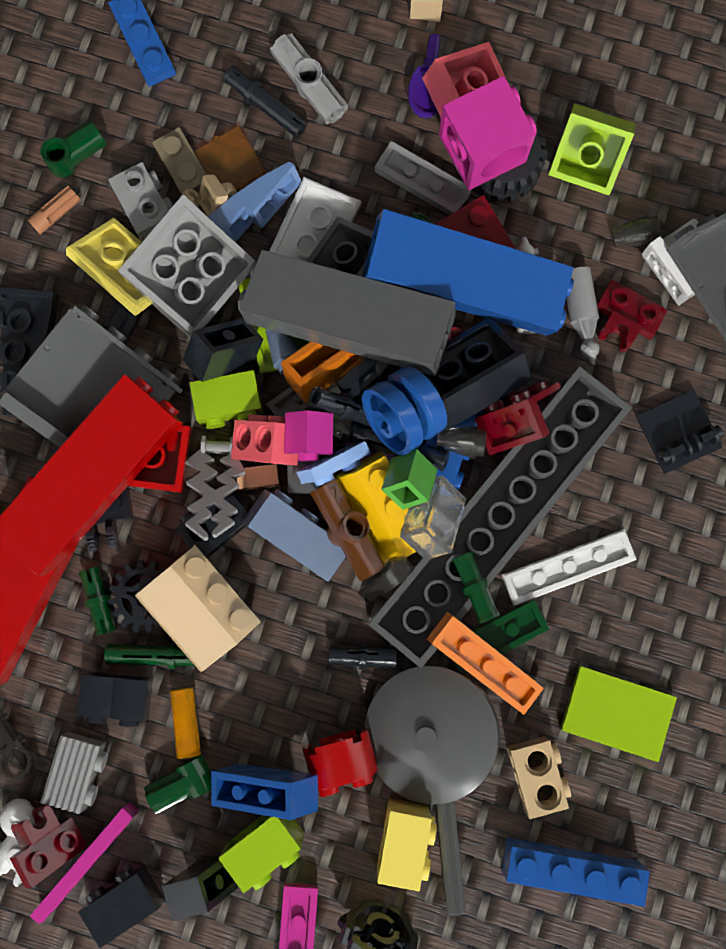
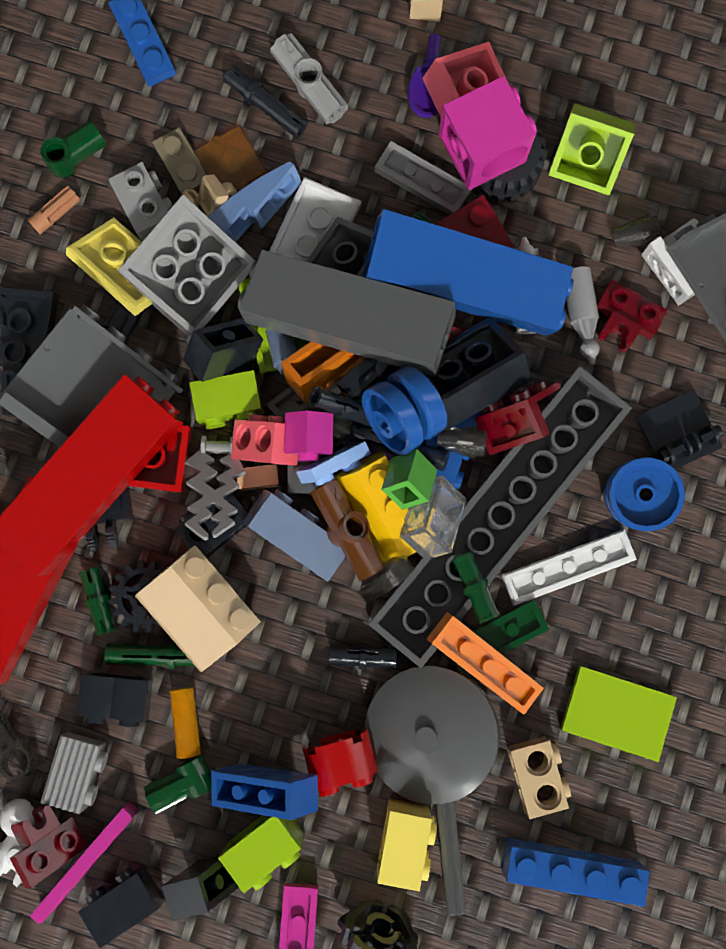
none -> blue wheel [603,457,685,532]

